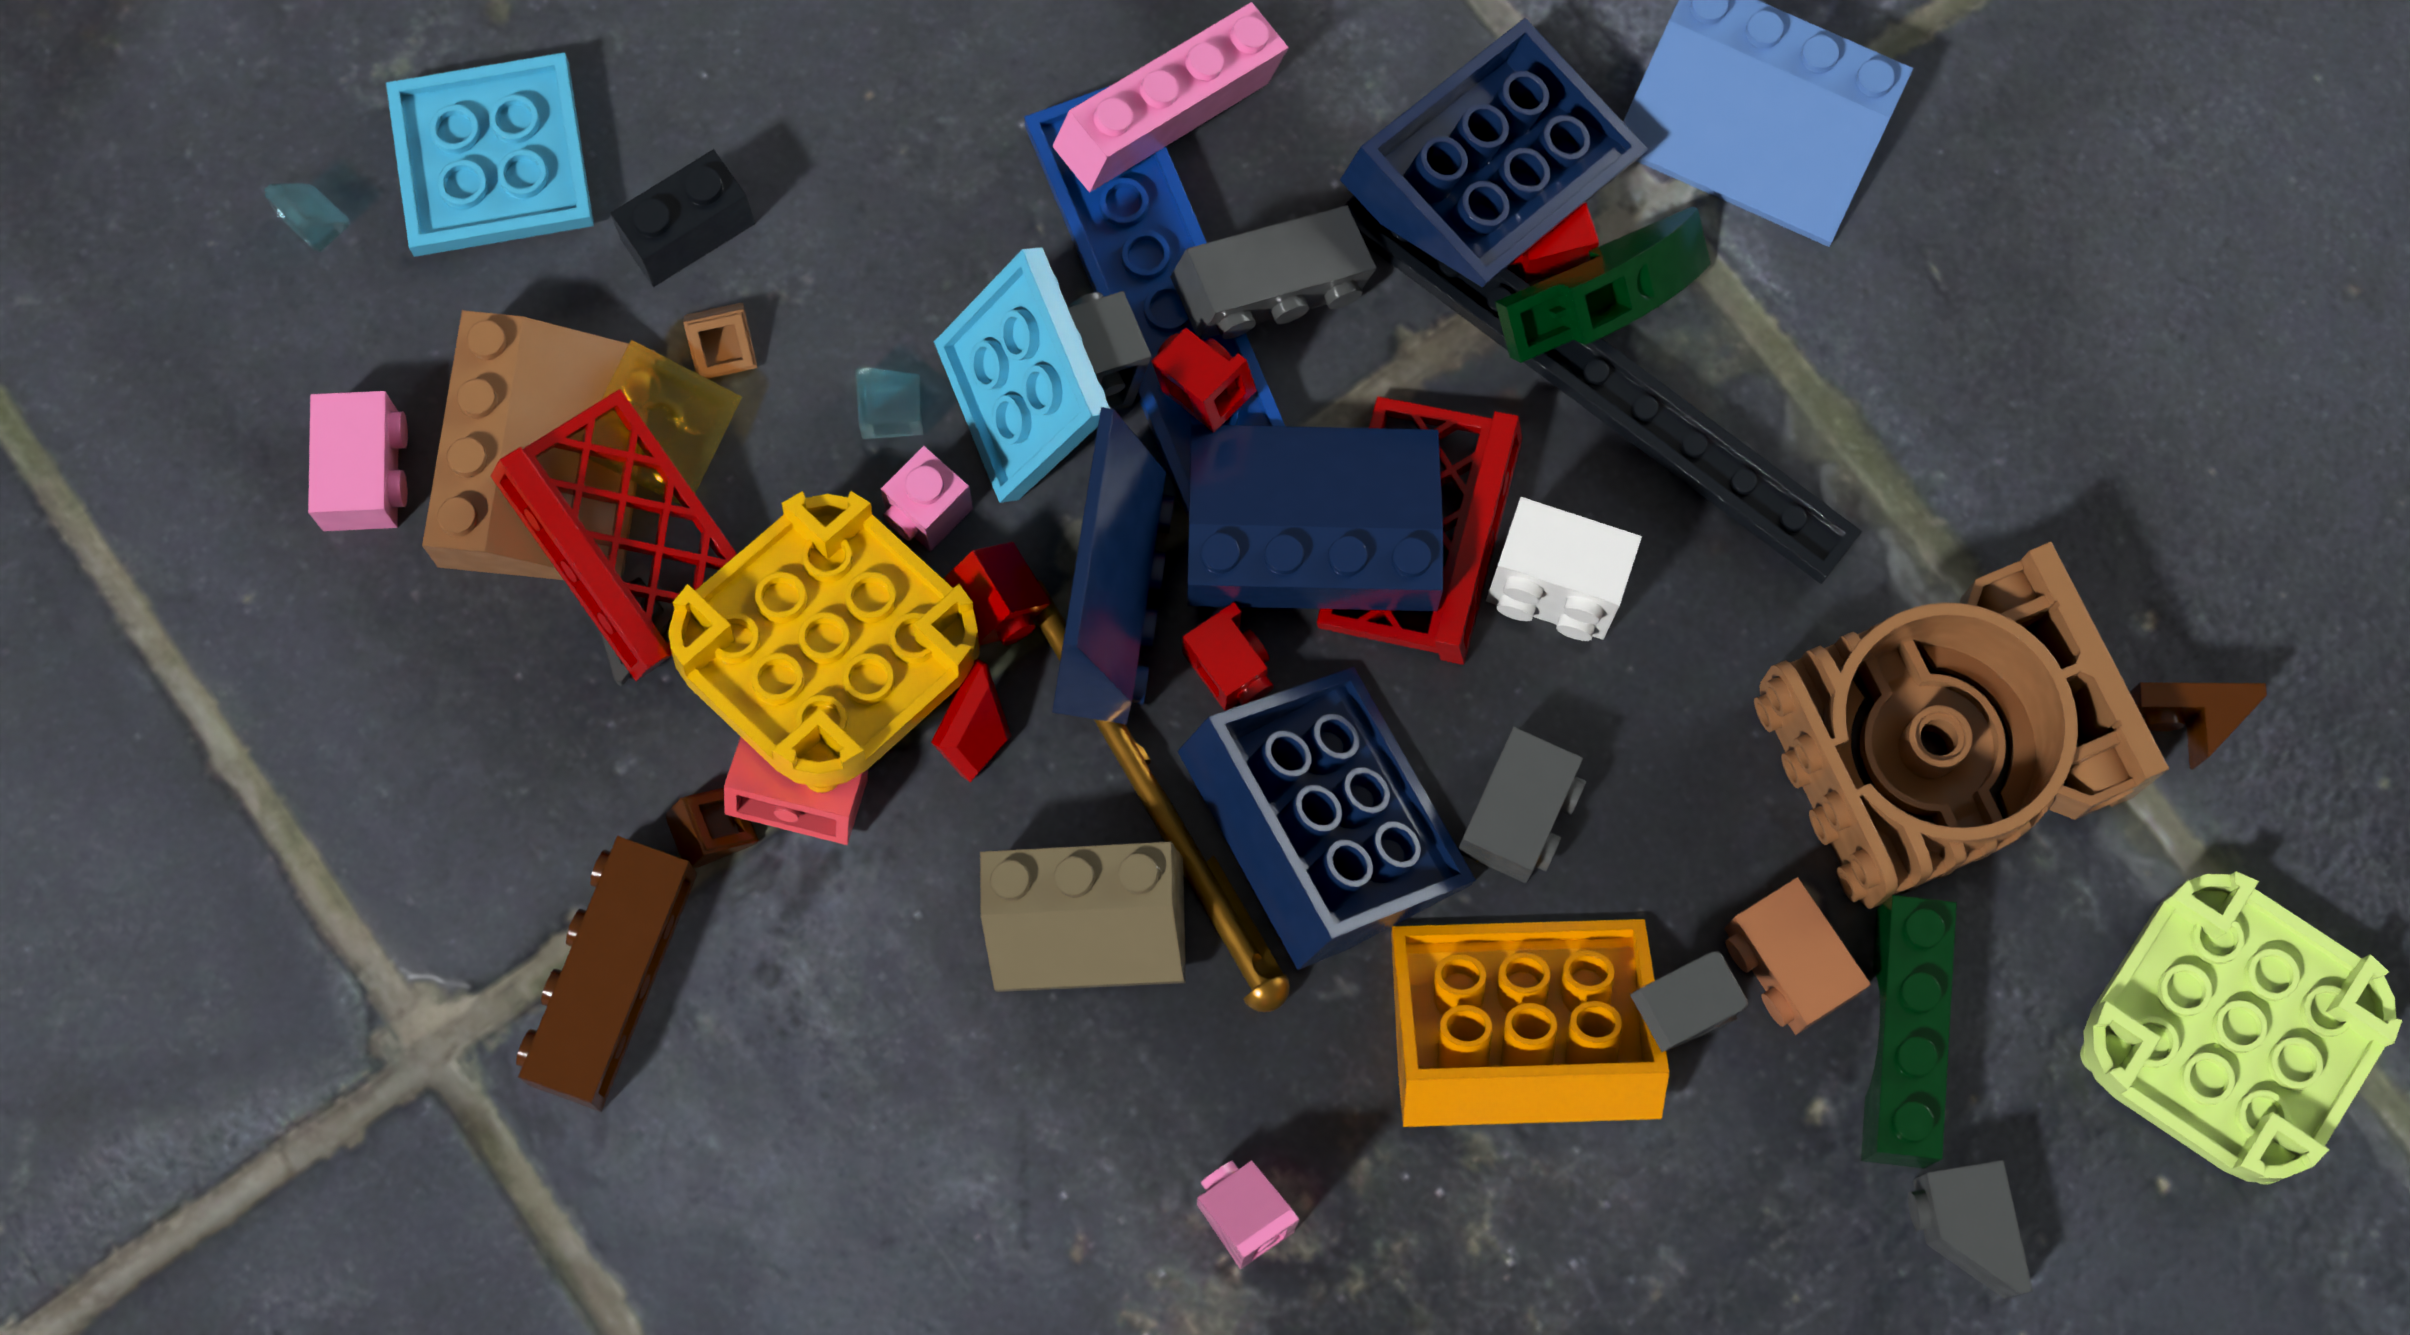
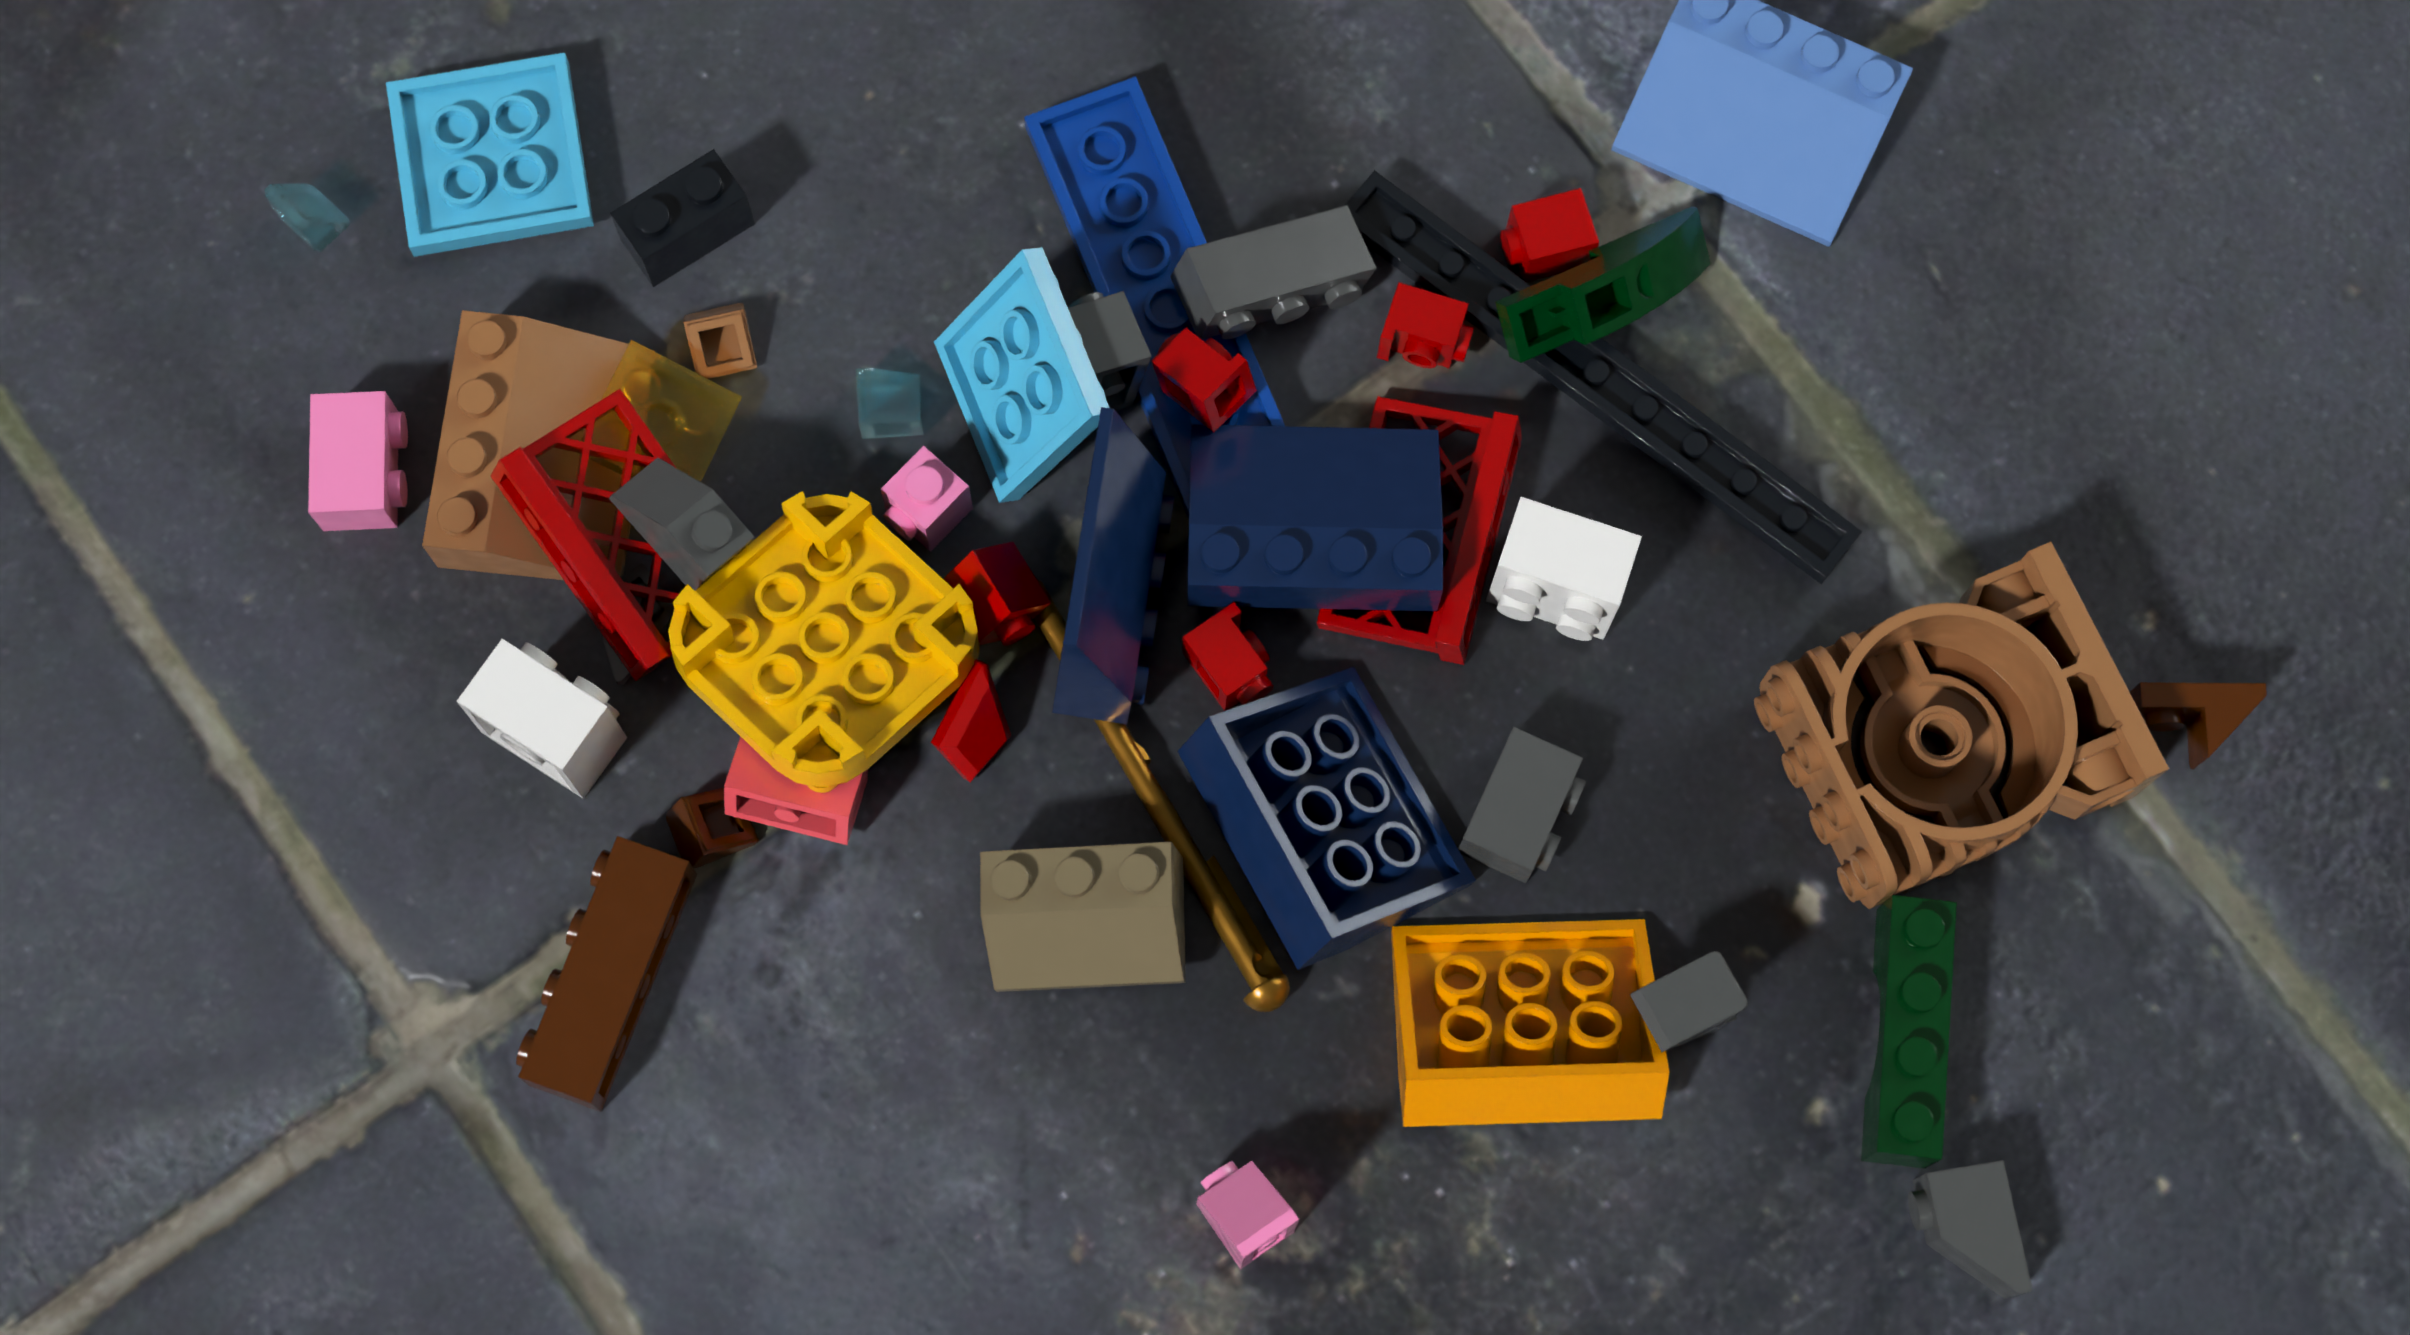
bright pink brick [1052,2,1289,193] -> none
dark blue slope [1340,18,1648,288] -> none
nougat brick [1724,877,1871,1035] -> none
yellowish green plate [2080,871,2402,1185] -> none
none -> white brick [456,639,627,799]
none -> dark grey slope [609,458,755,590]
none -> red brick [1377,282,1474,369]

